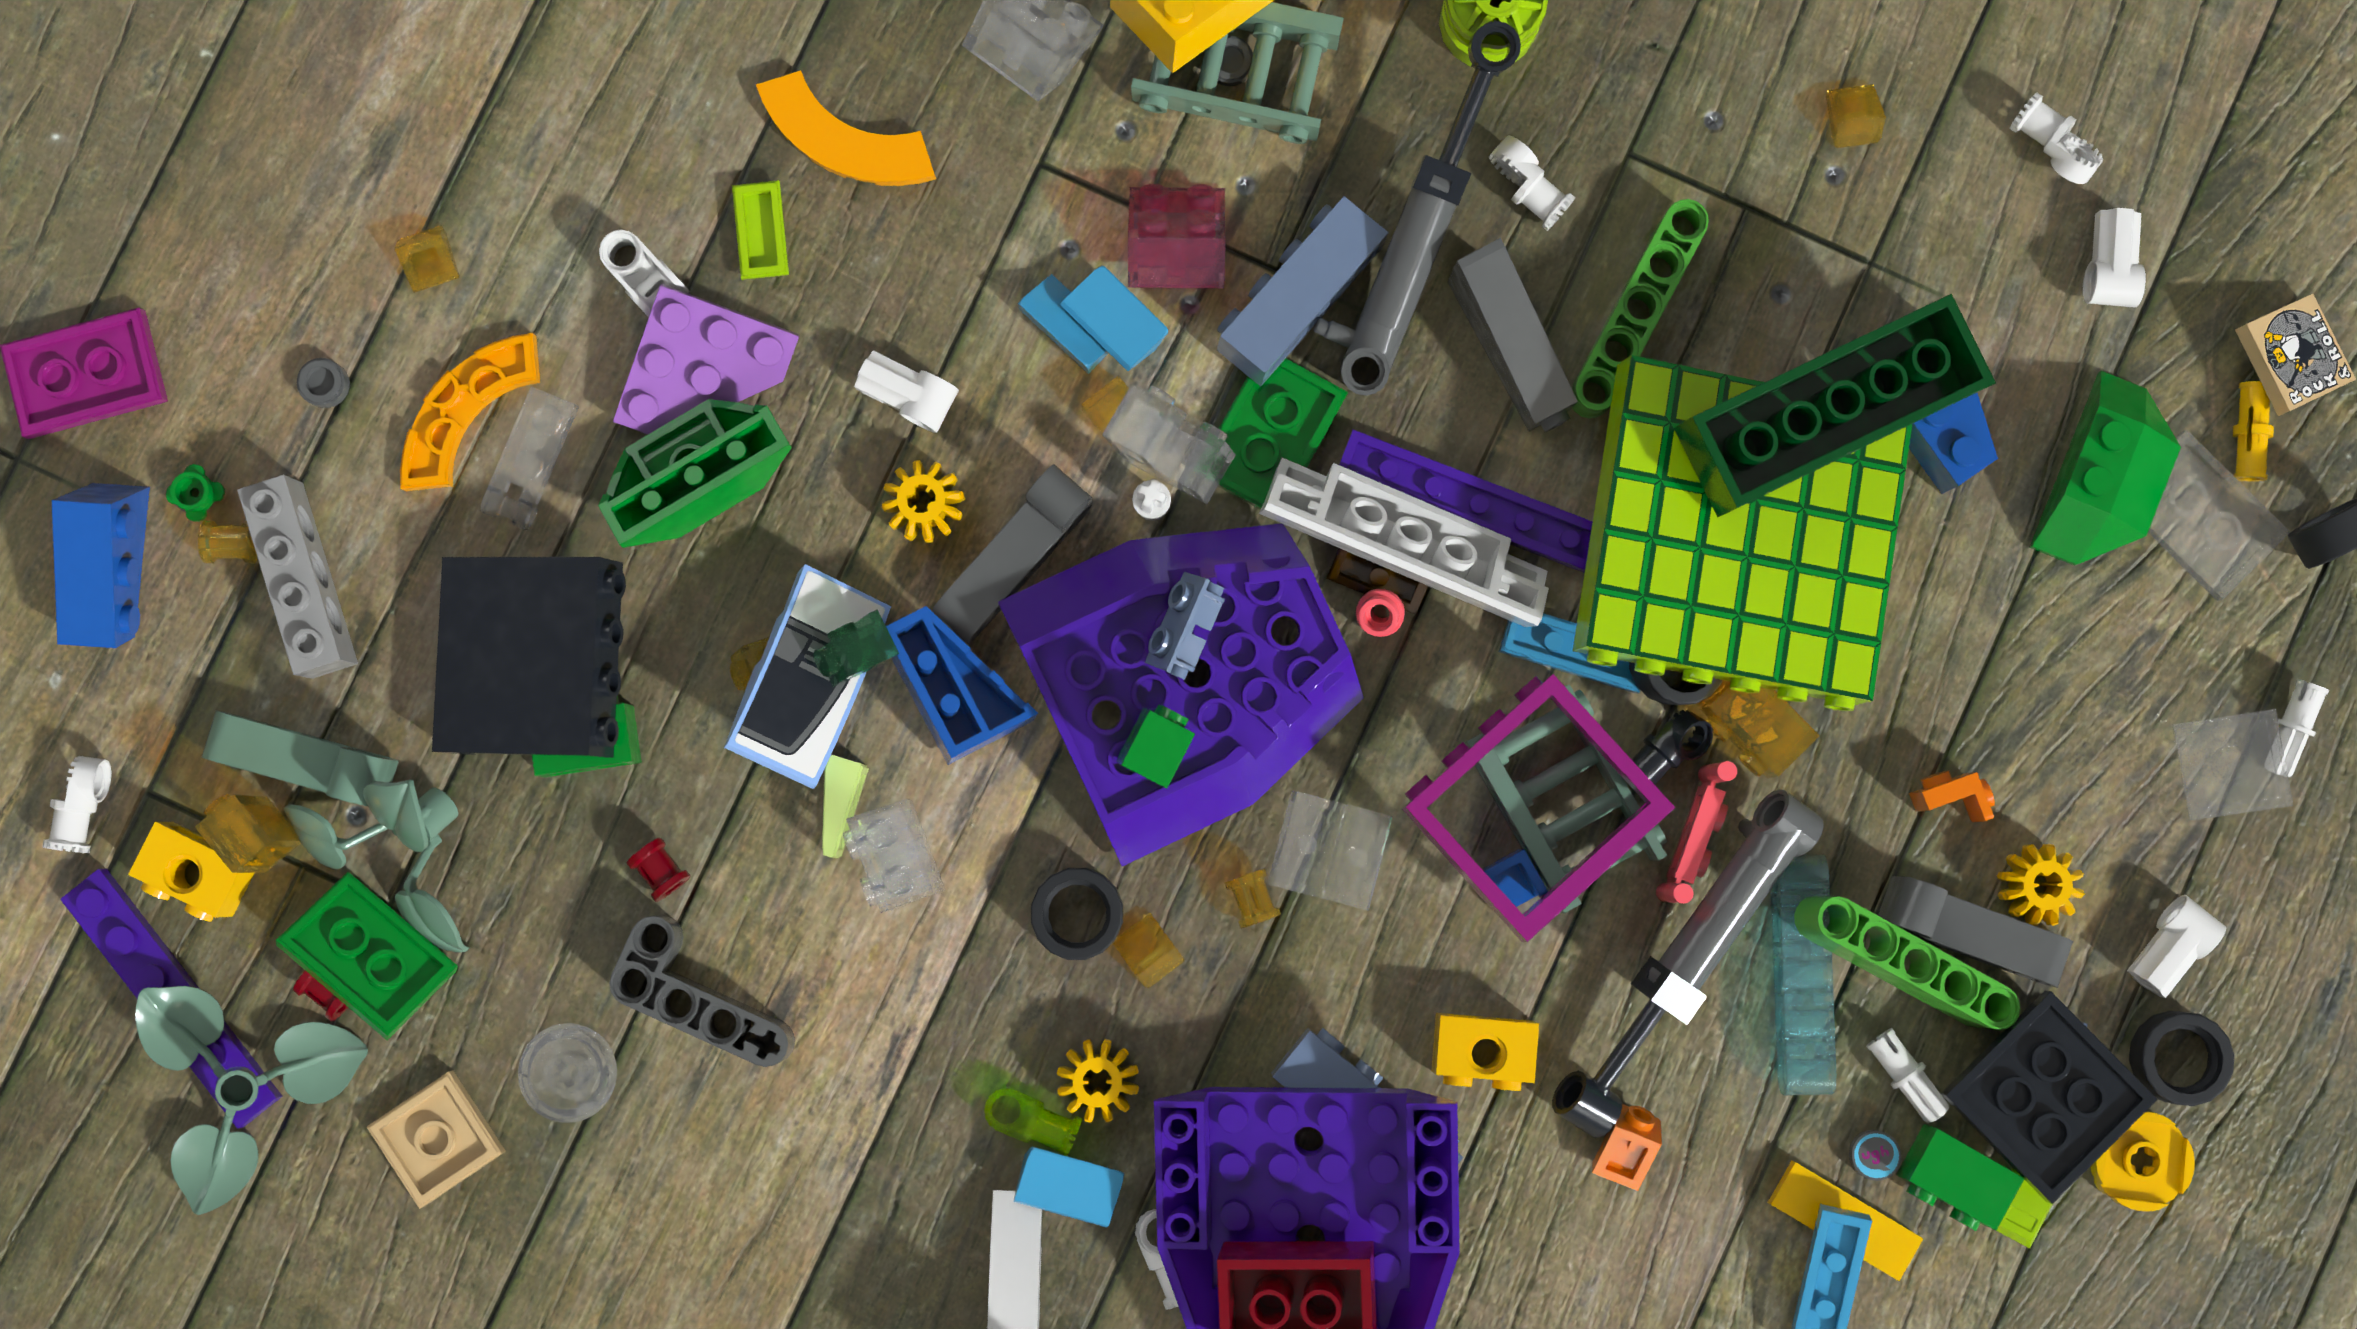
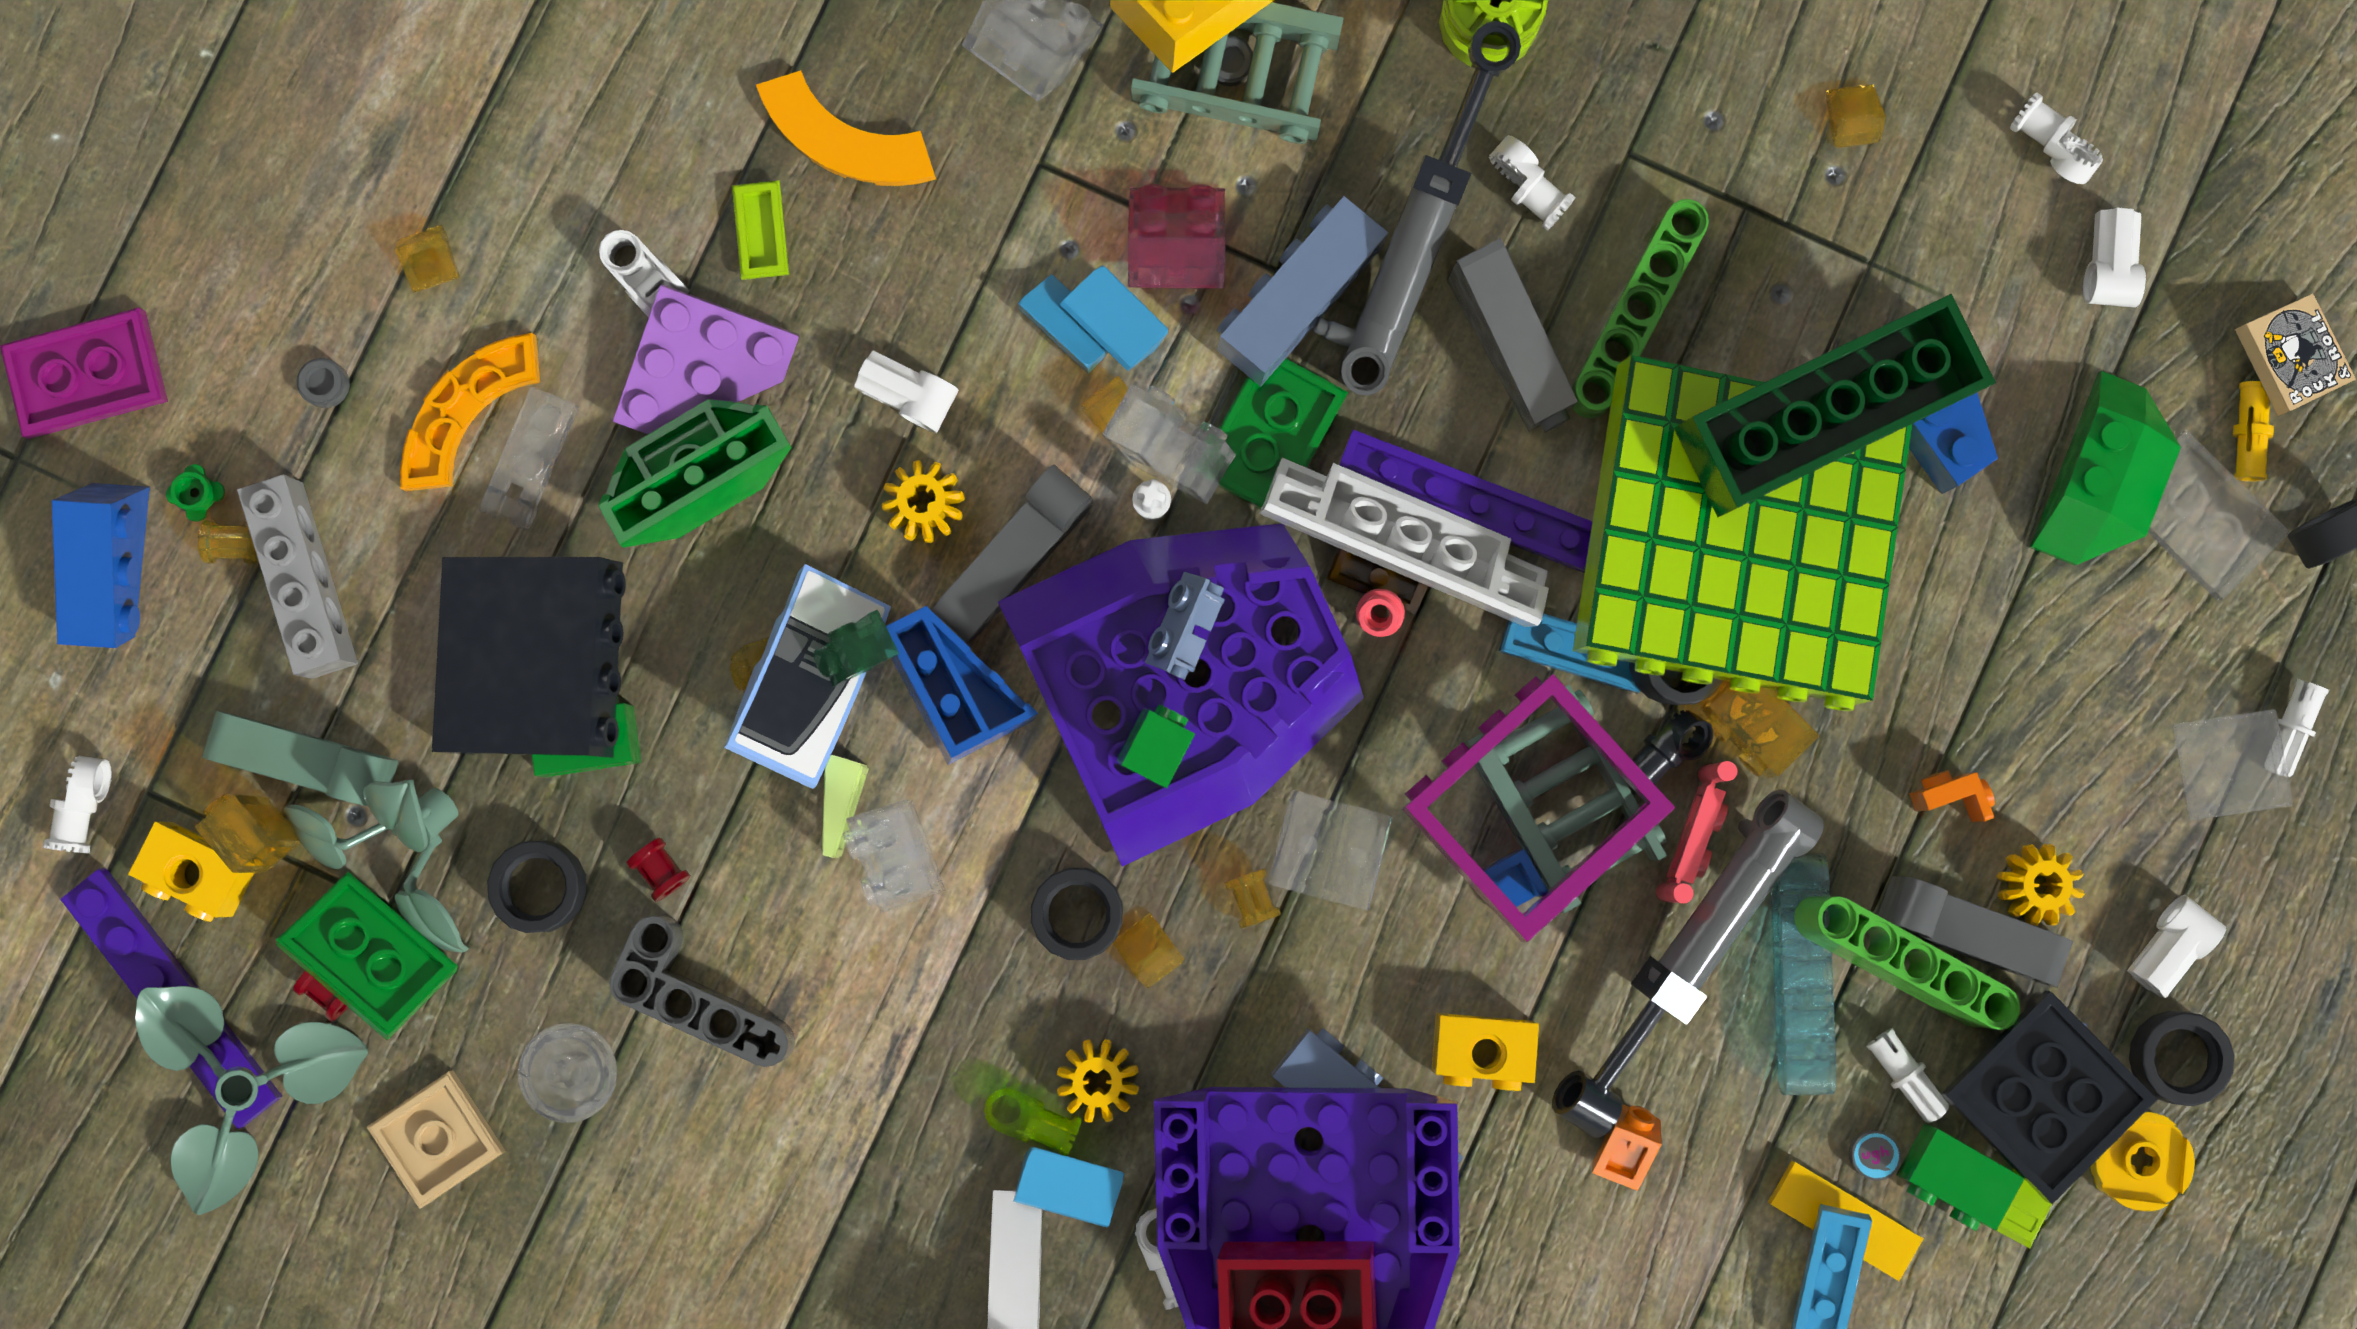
none -> black tyre [487,841,587,933]

